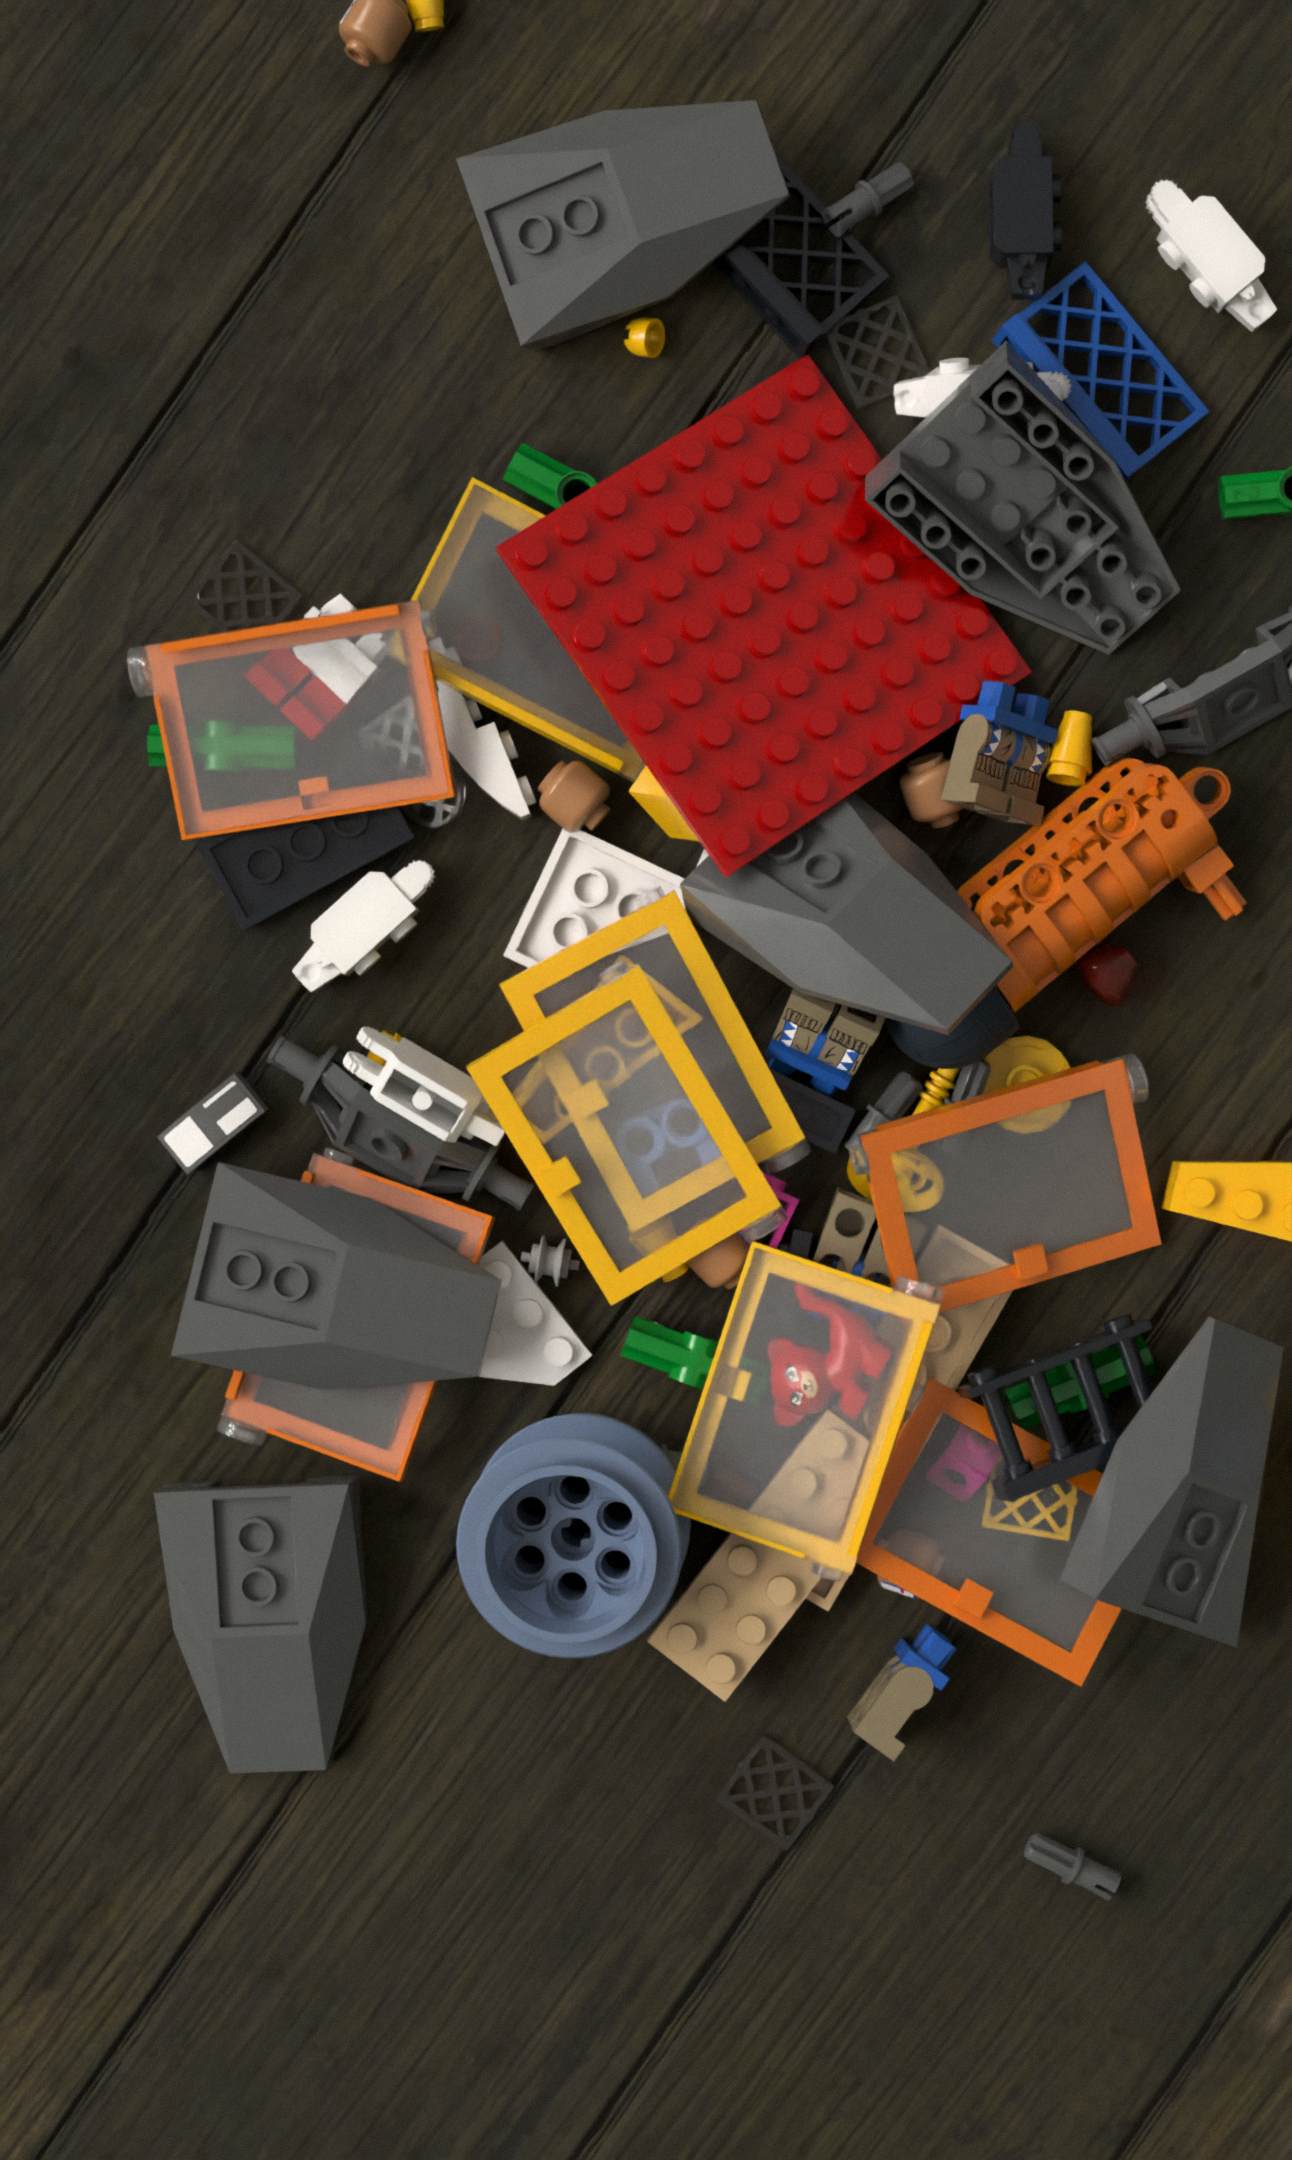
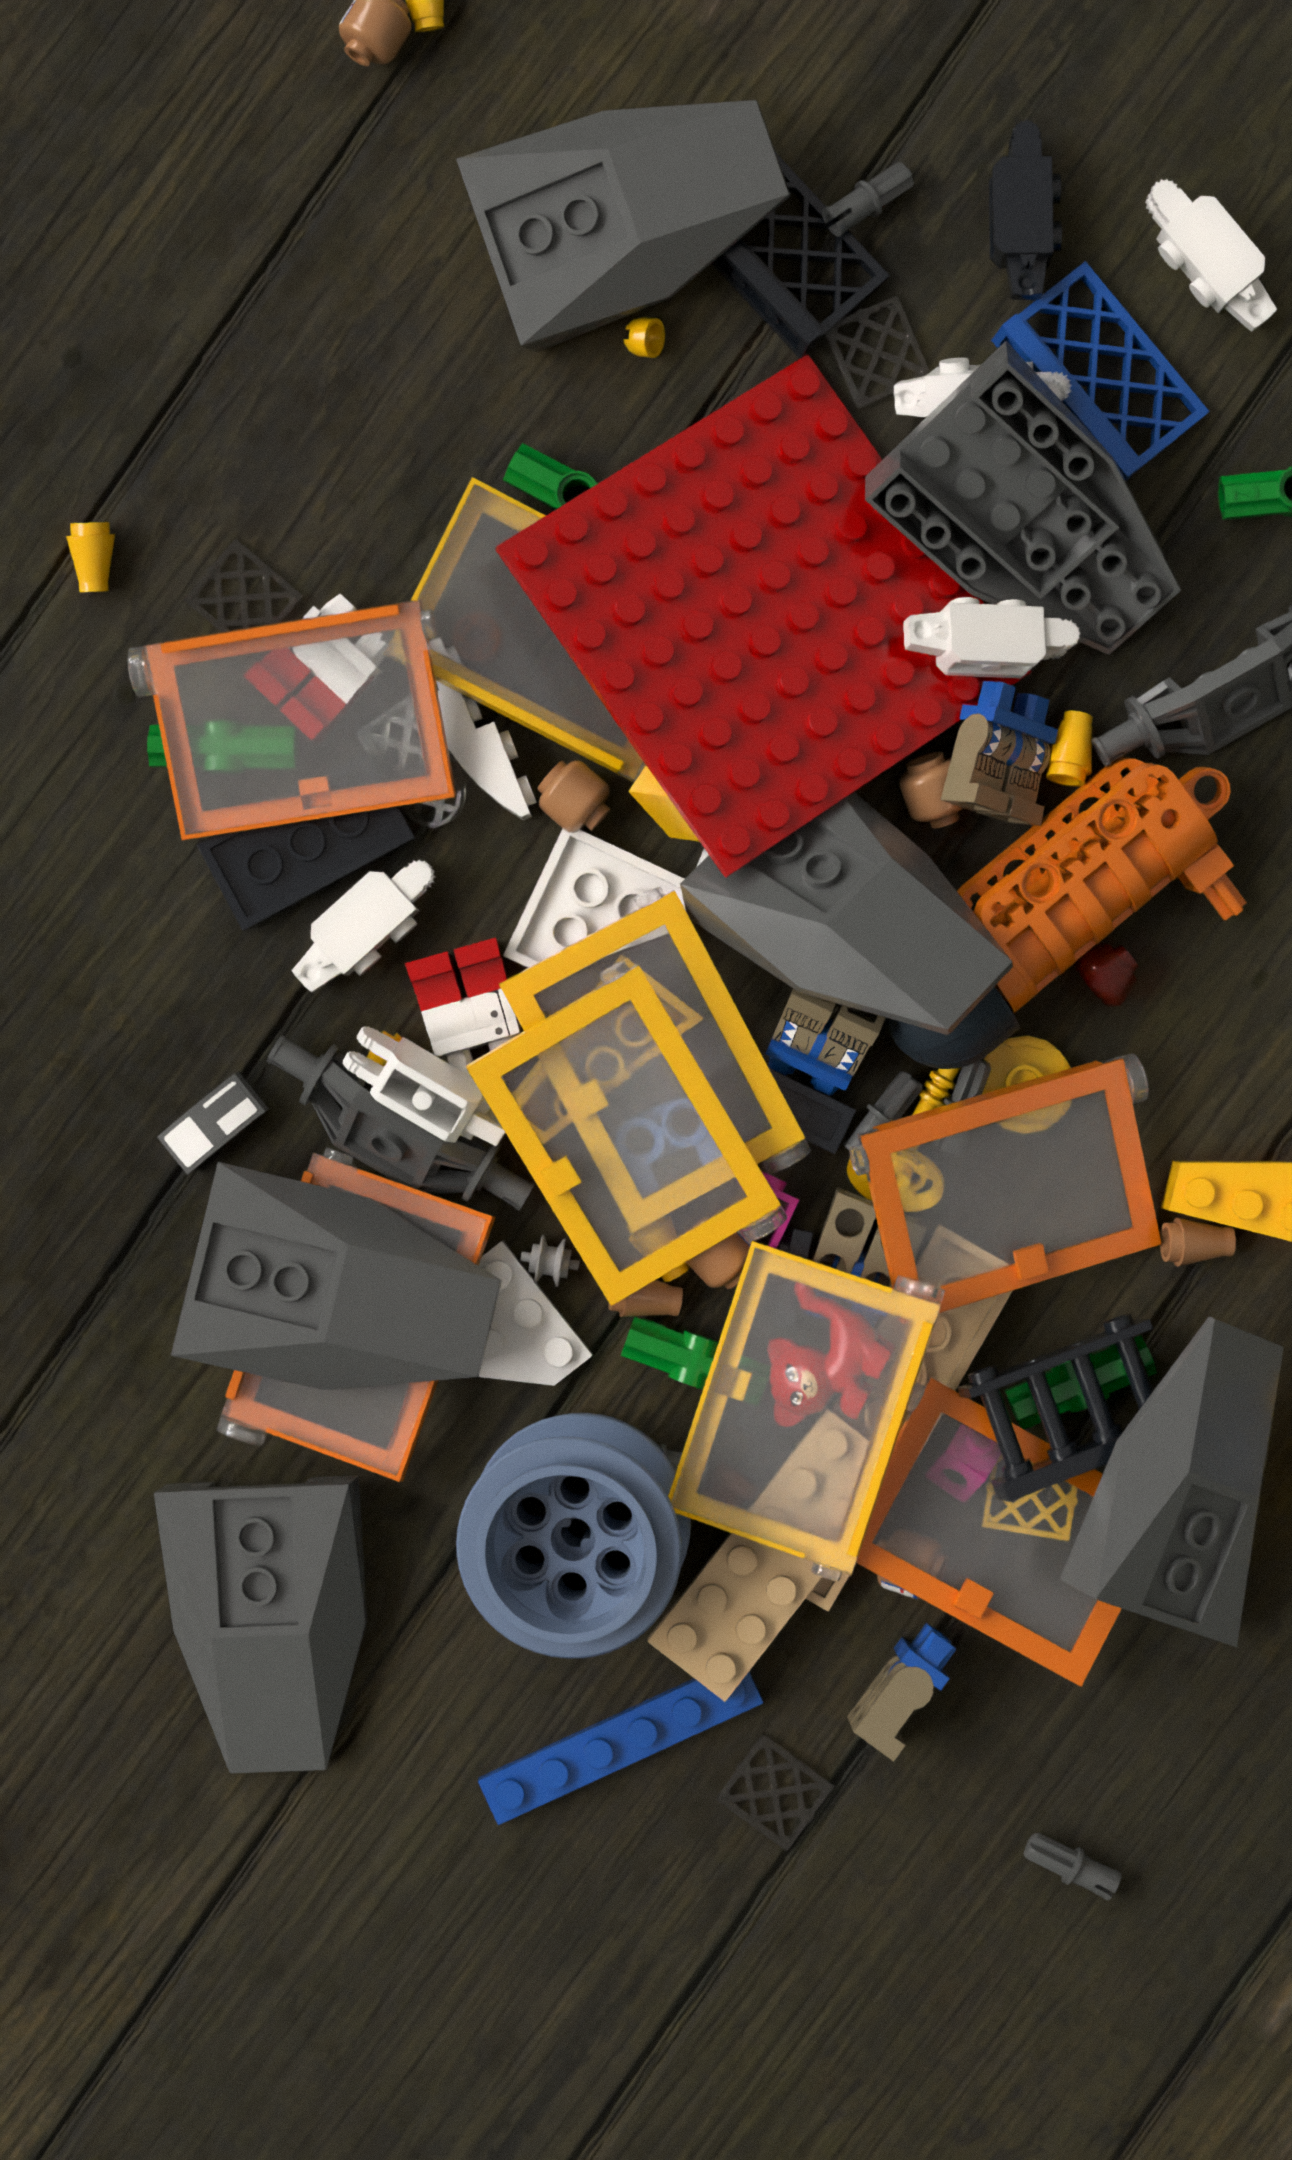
none -> yellow cone [66,522,115,592]
none -> hips [405,937,522,1076]
none -> blue plate [478,1671,763,1825]
none -> medium nougat cone [609,1280,683,1317]
none -> white hinge [903,597,1081,678]
none -> medium nougat cone [1160,1218,1236,1267]

